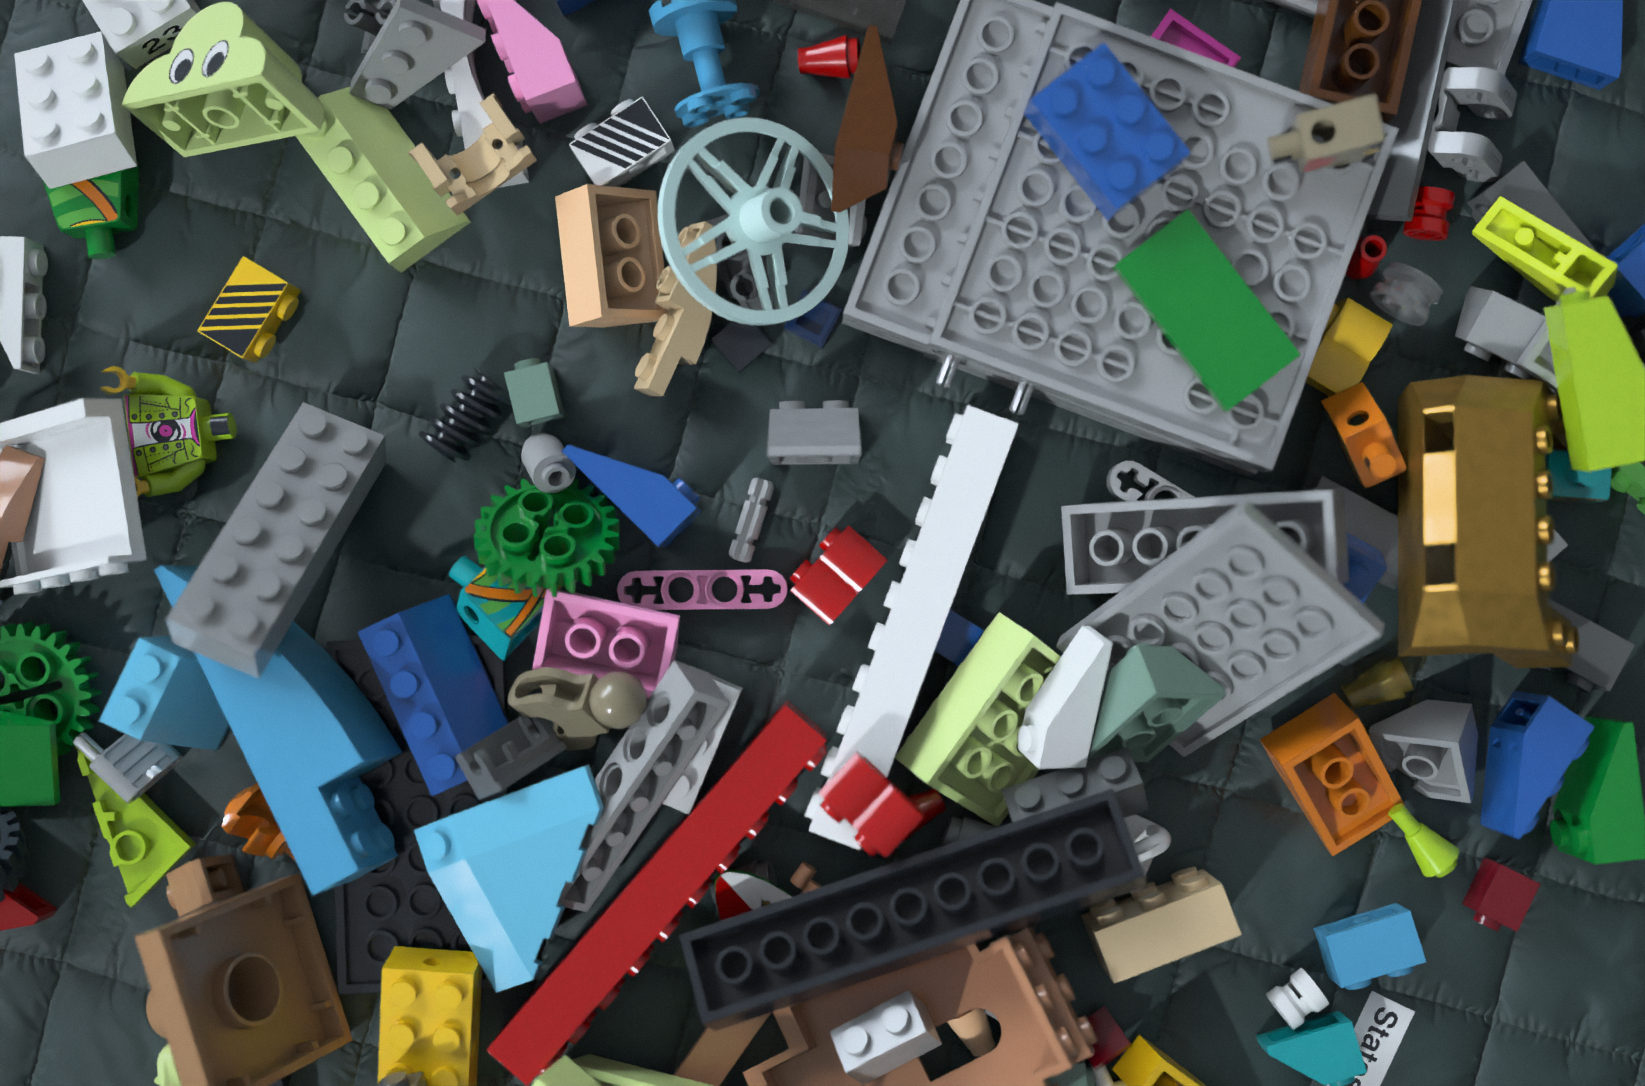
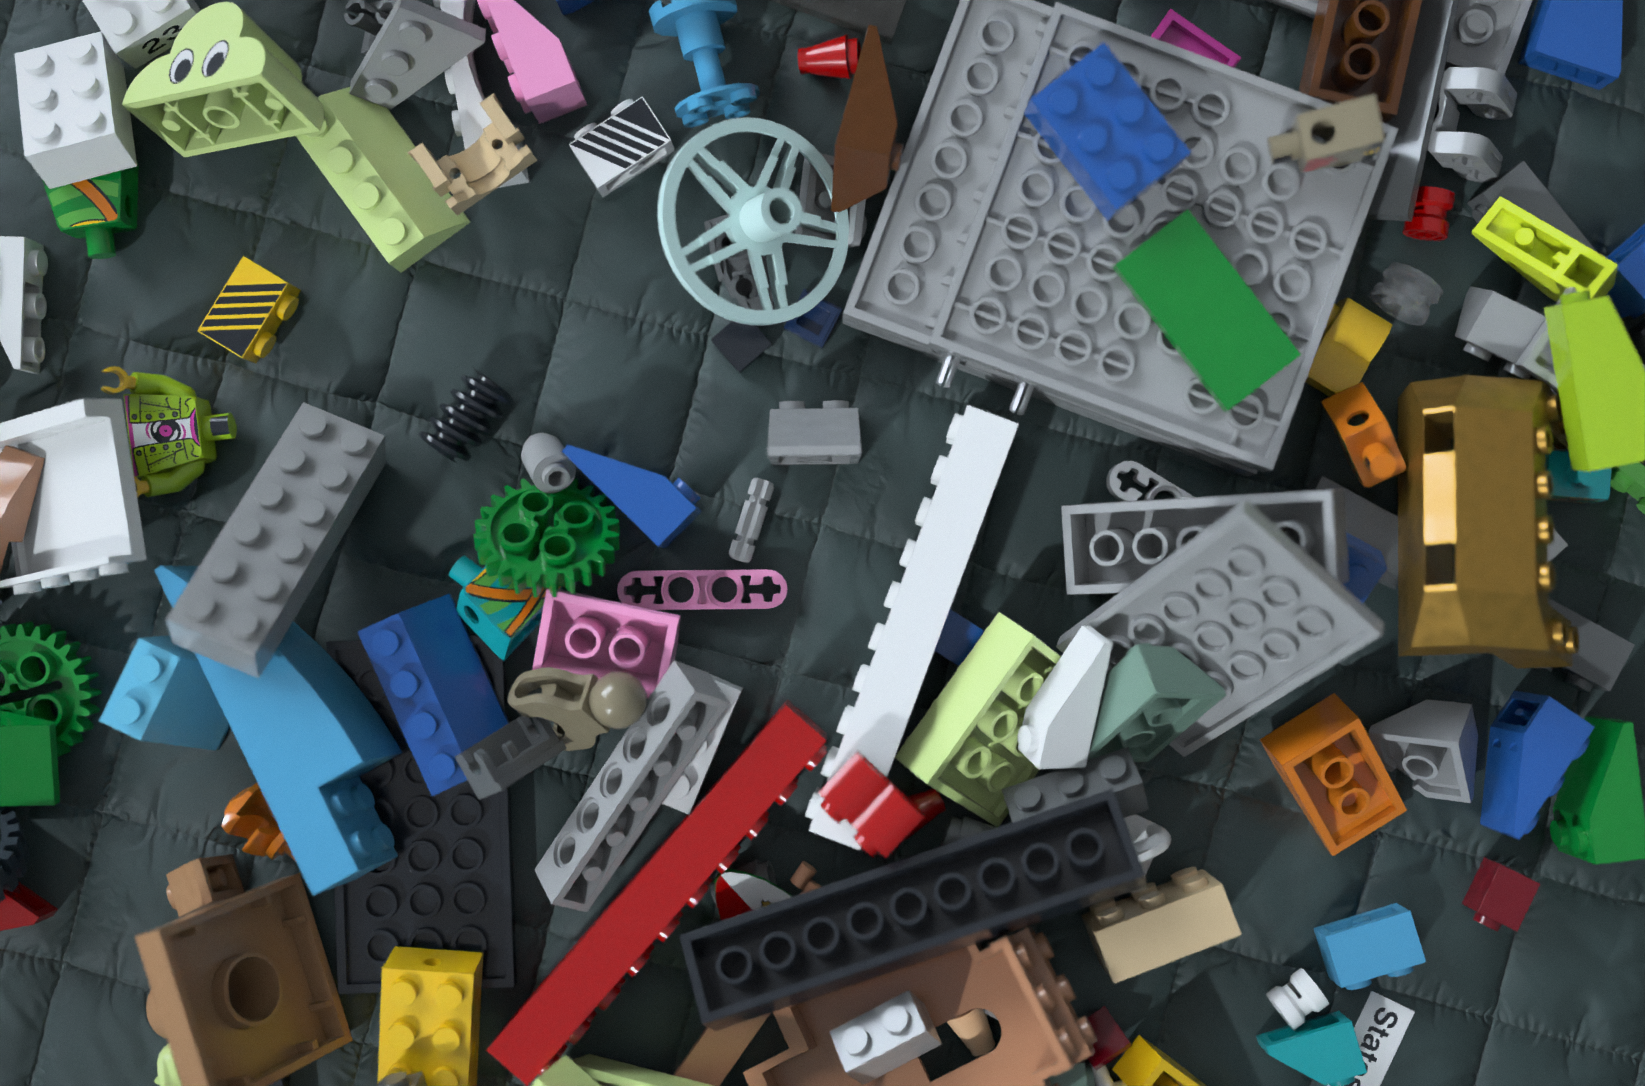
light grey piece [73,733,183,804] -> none
lime wing [75,746,196,908] -> none
medium azure slope [414,765,604,993] -> none
sand green brick [504,358,565,428] -> none
light nougat slope [555,184,669,327] -> none
tan slope [633,221,717,396] -> none
red brick [789,525,888,626] -> none
clear yellow cone [1342,657,1413,710] -> none
red cone [1345,235,1387,279] -> none
lime cone [1388,803,1460,878] -> none

